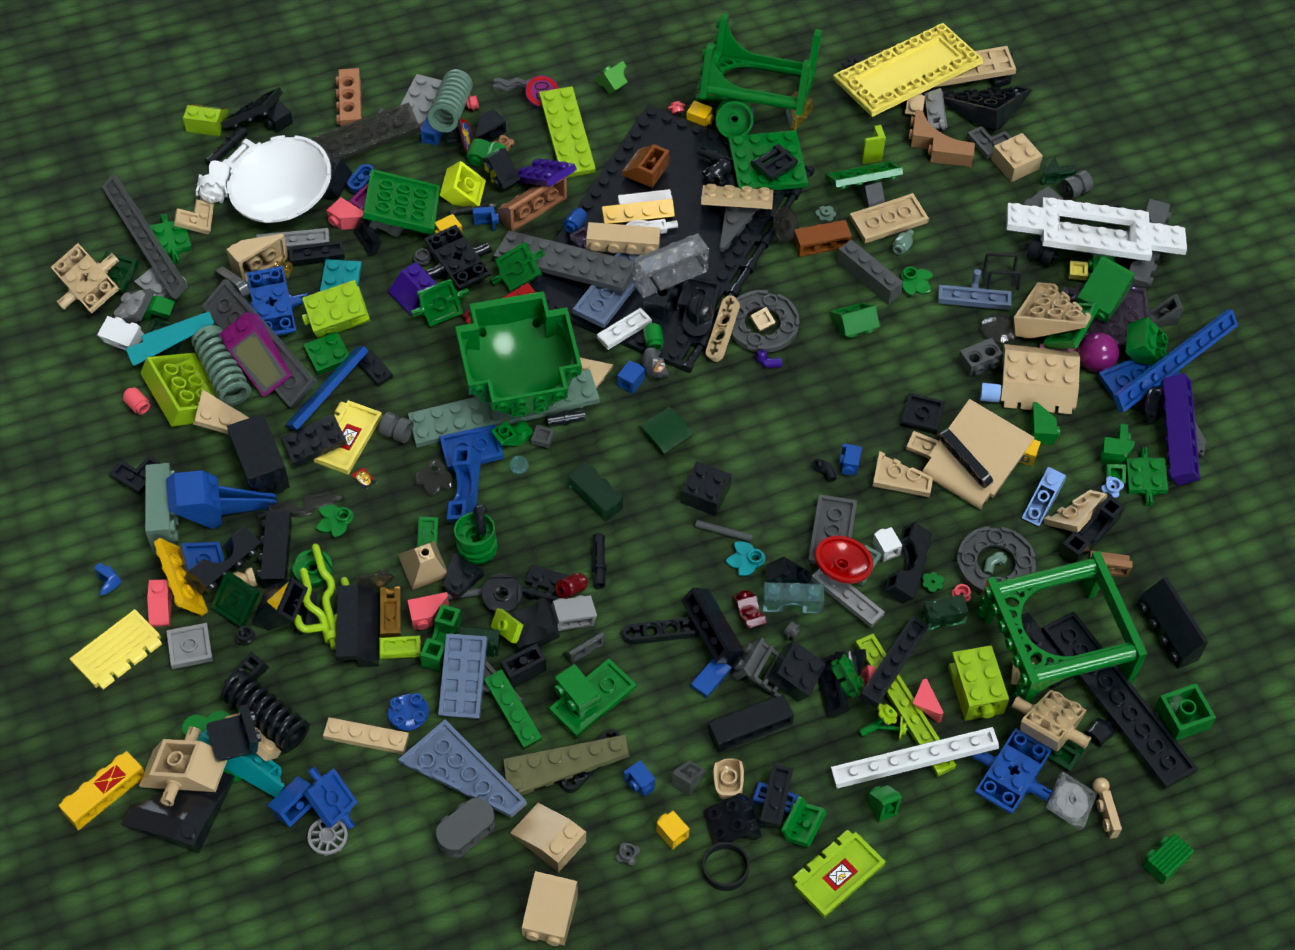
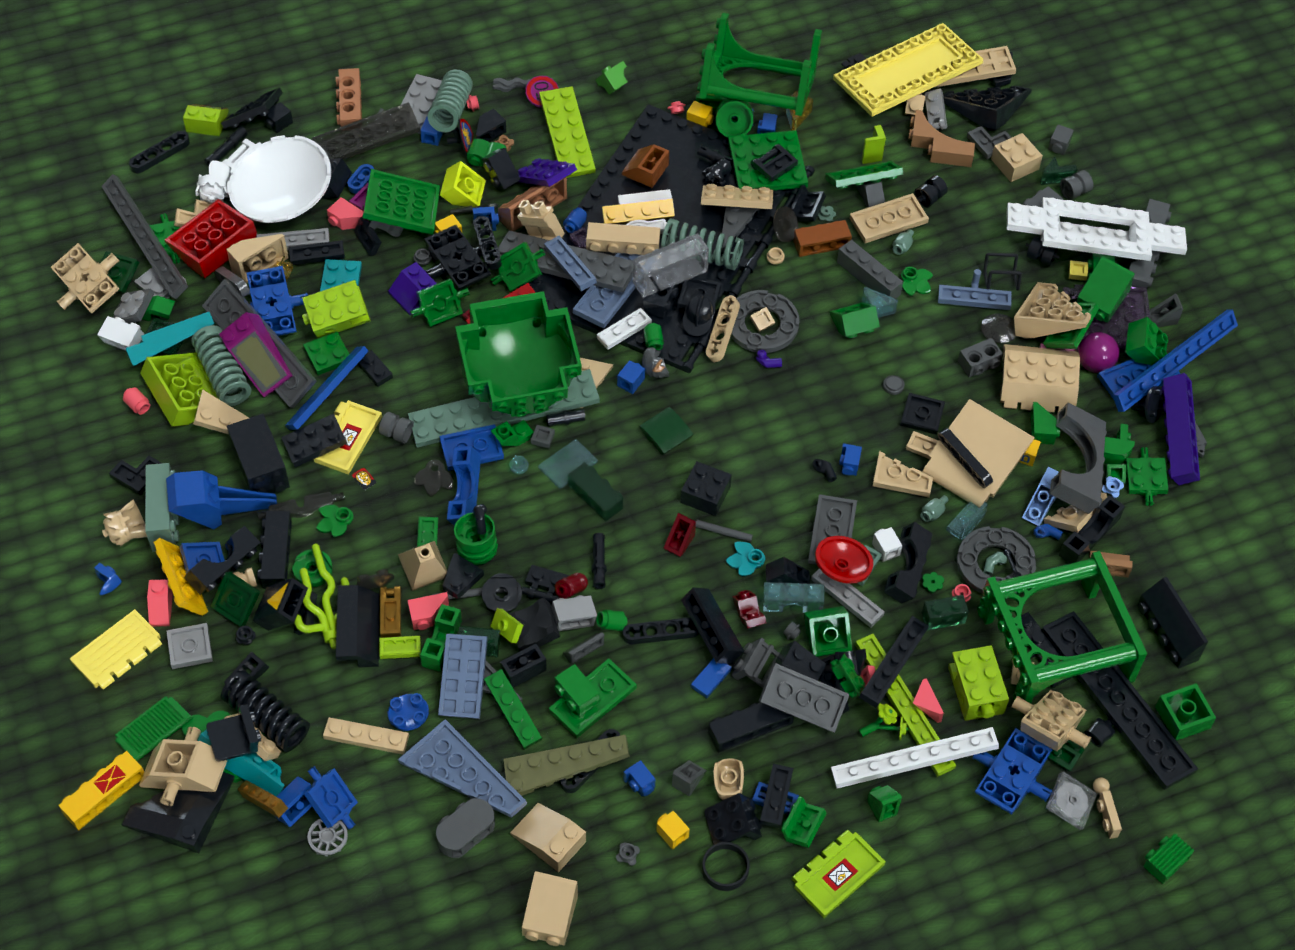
light blue brick [980,383,1001,403] -> none
none -> tan hat [102,499,147,547]
none -> green window [115,696,193,761]
none -> black beam [129,131,190,174]
none -> red slope [165,199,257,278]
none -> pearl gold piece [238,780,288,818]
none -> black beam [473,216,502,270]
none -> tan hips [517,200,565,240]
none -> clear light blue piece [538,439,598,489]
none -> sand blue plate [544,235,597,291]
none -> green brick [596,610,627,631]
none -> sand green piece [661,218,744,270]
none -> dark red slope [664,513,696,557]
none -> blue brick [757,113,777,134]
none -> dark grey plate [758,663,849,733]
none -> tan plate [767,247,785,264]
none -> black bracket [790,185,826,222]
none -> green slope [804,606,852,657]
none -> clear light blue slope [862,287,898,318]
none -> dark grey piece [883,375,905,395]
none -> black wheel [914,175,948,208]
none -> sand green plant [920,495,949,522]
none -> clear light blue panel [946,502,988,541]
none -> black hinge [1003,549,1021,578]
none -> blue arm [1034,524,1063,540]
none -> dark grey brick [1048,125,1074,155]
none -> dark grey arch [1050,402,1107,514]

